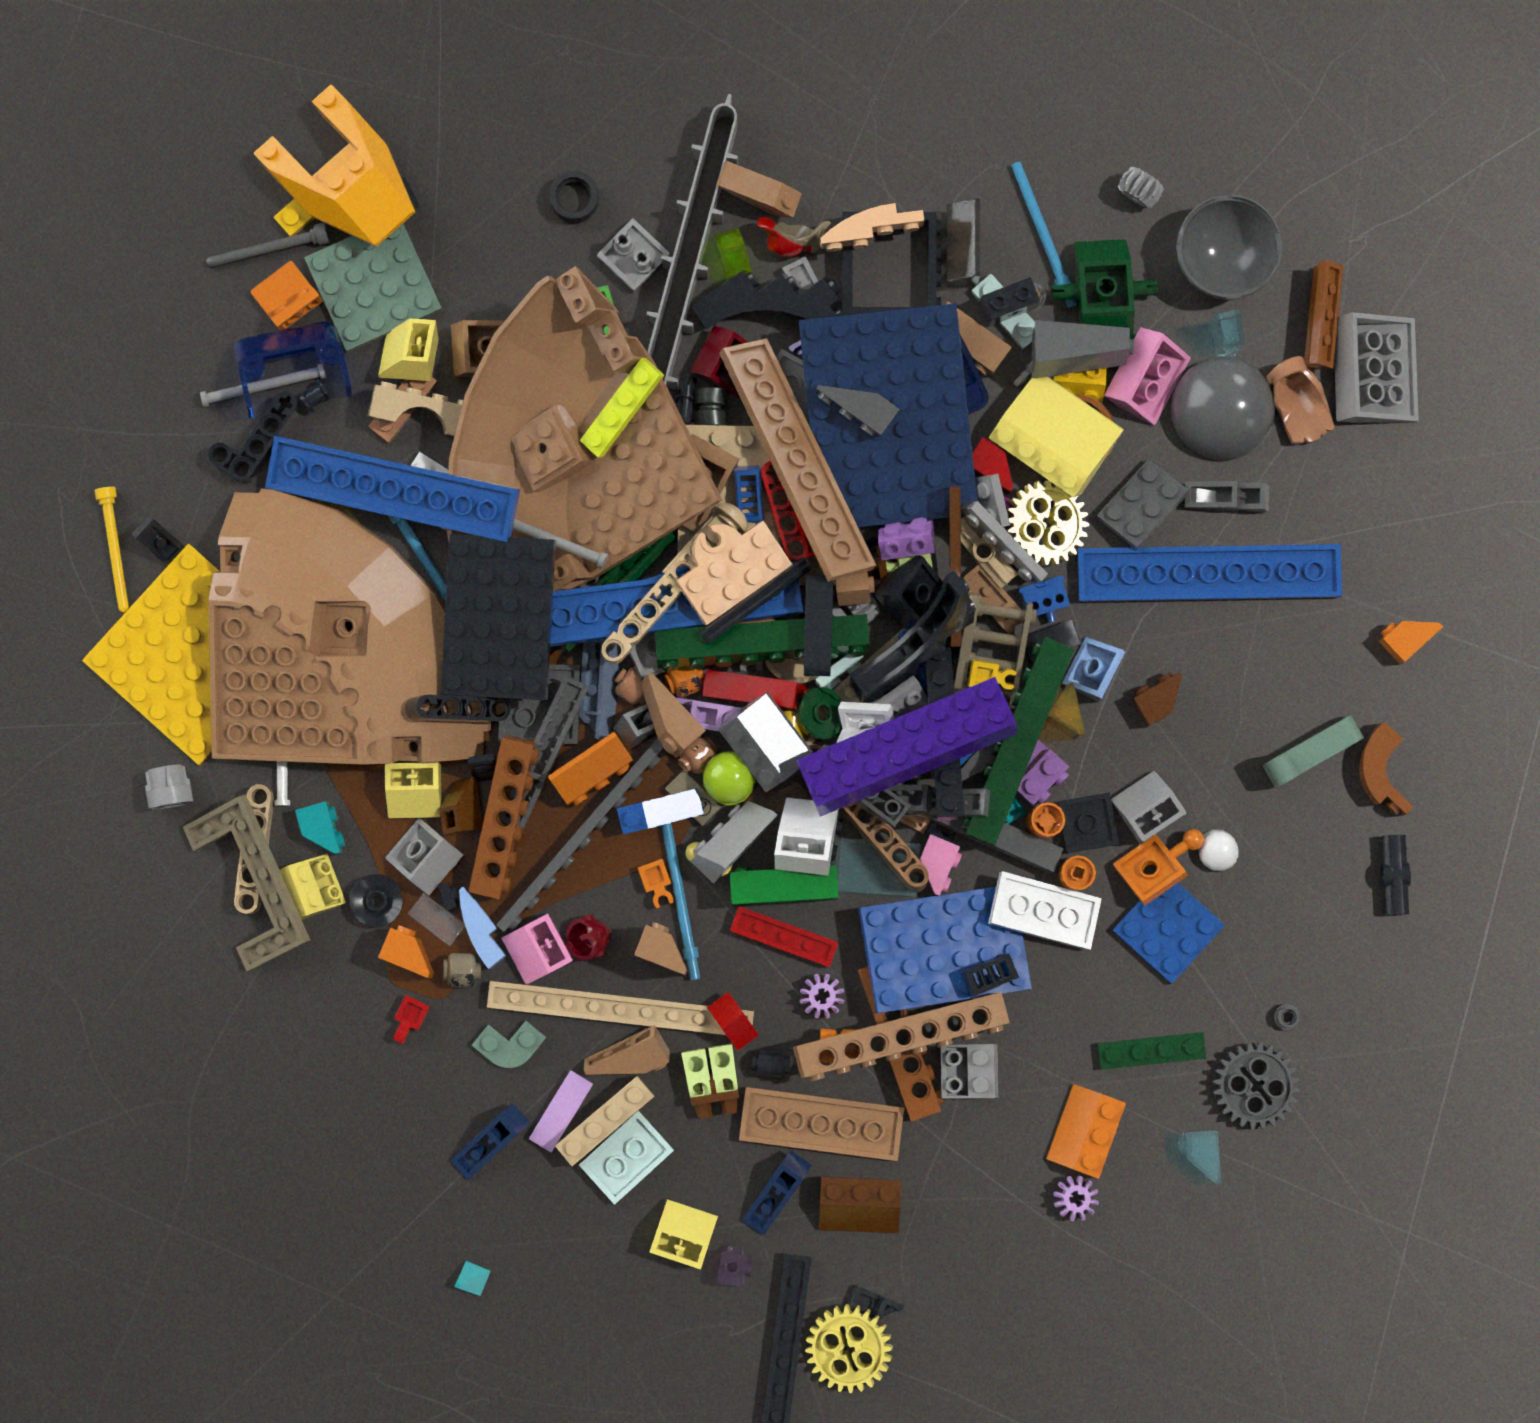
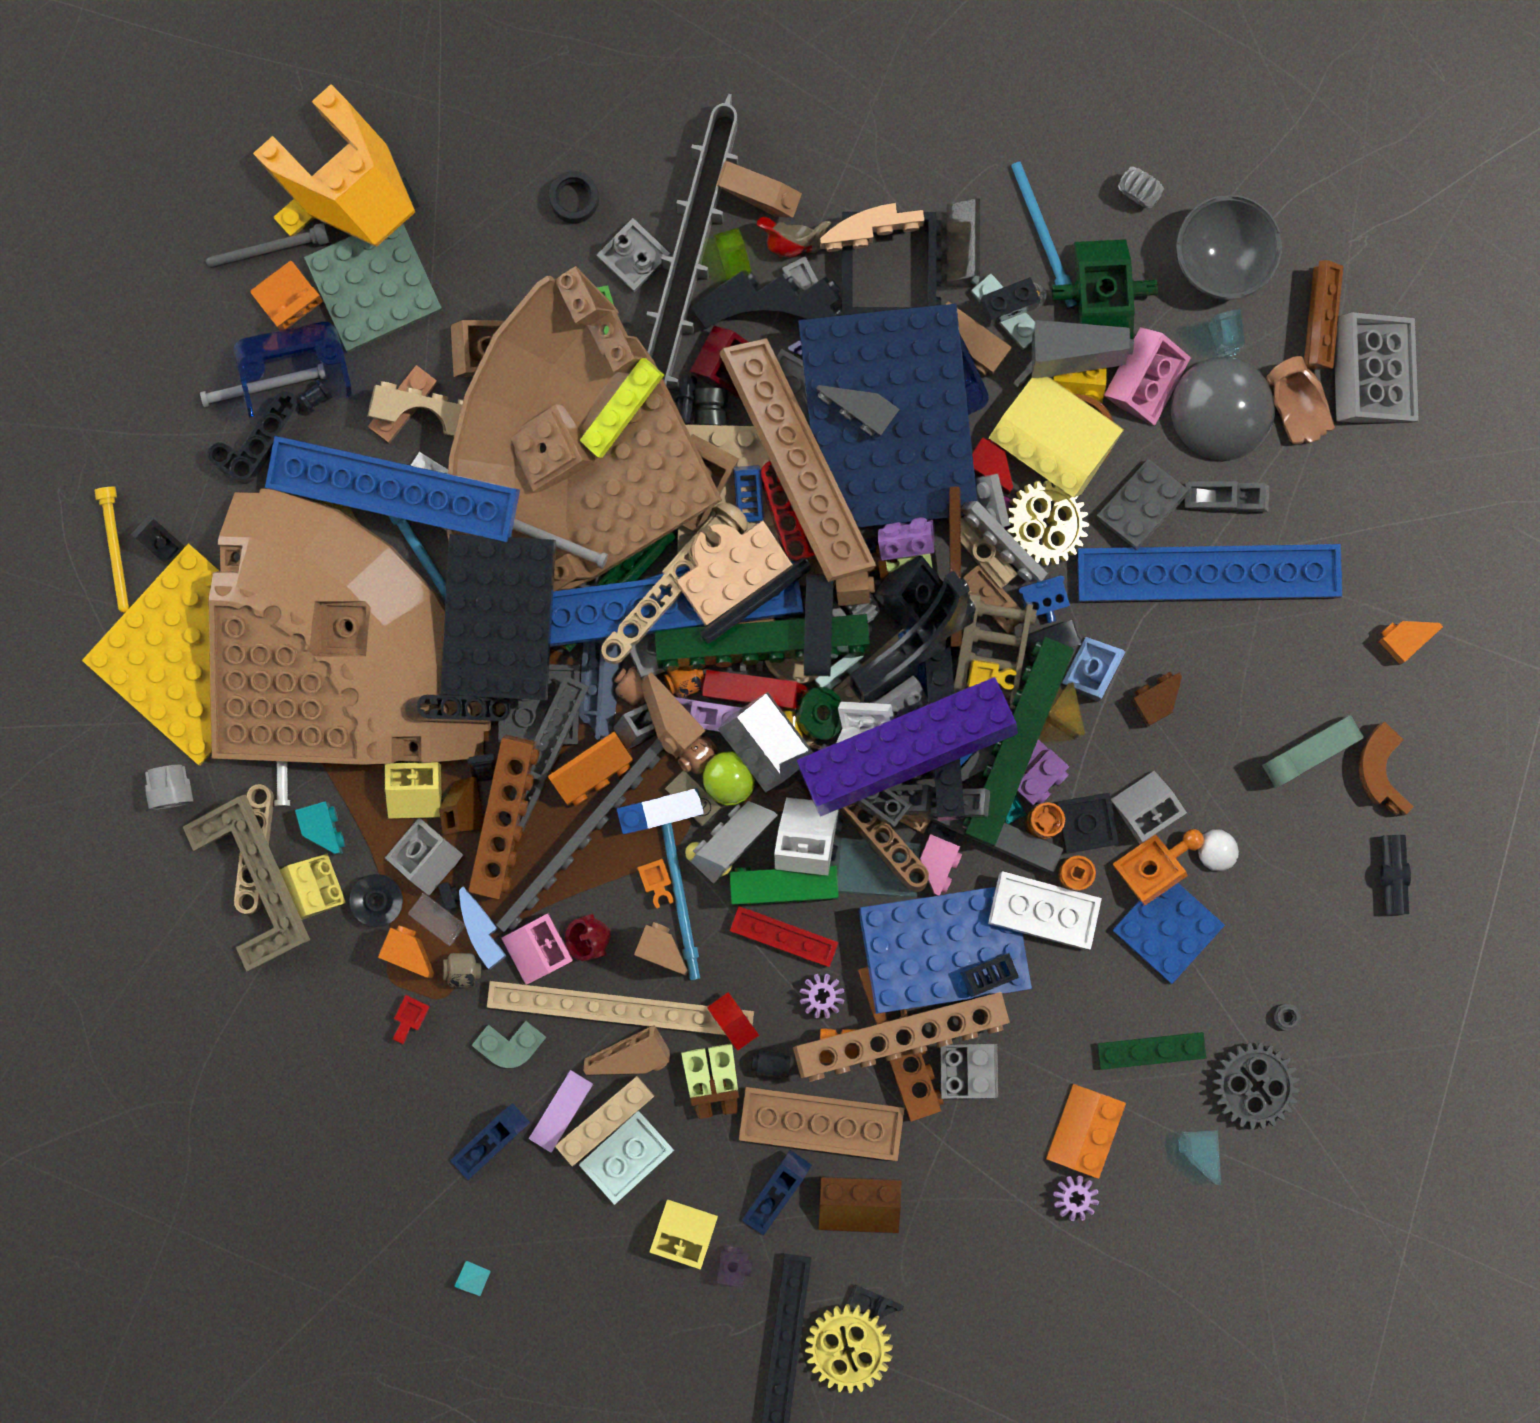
light yellow slope [378,319,439,381] -> none

